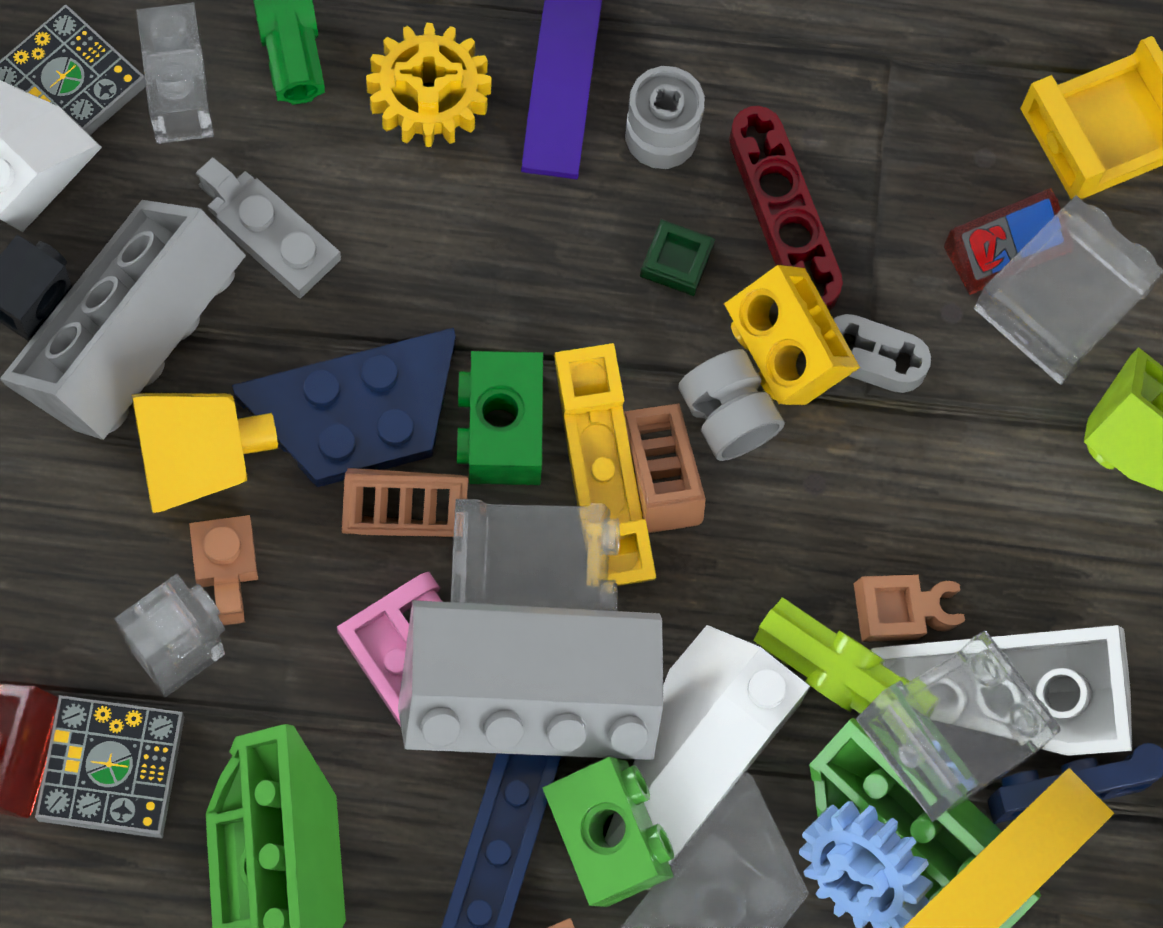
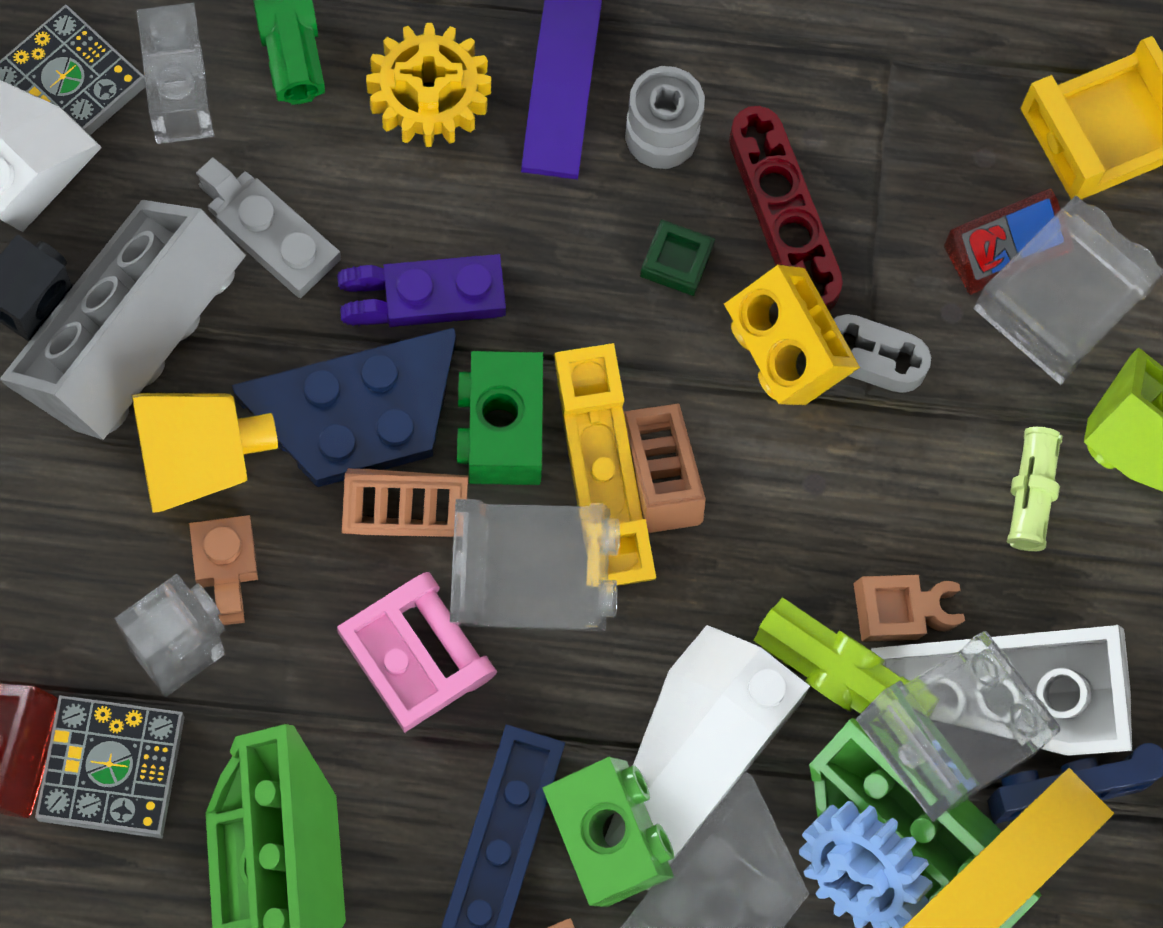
light grey slope [398,600,663,760] -> none
light grey wheel [678,349,785,461] -> none
none -> dark purple hinge [337,254,506,327]
none -> yellowish green pin [1007,427,1063,551]

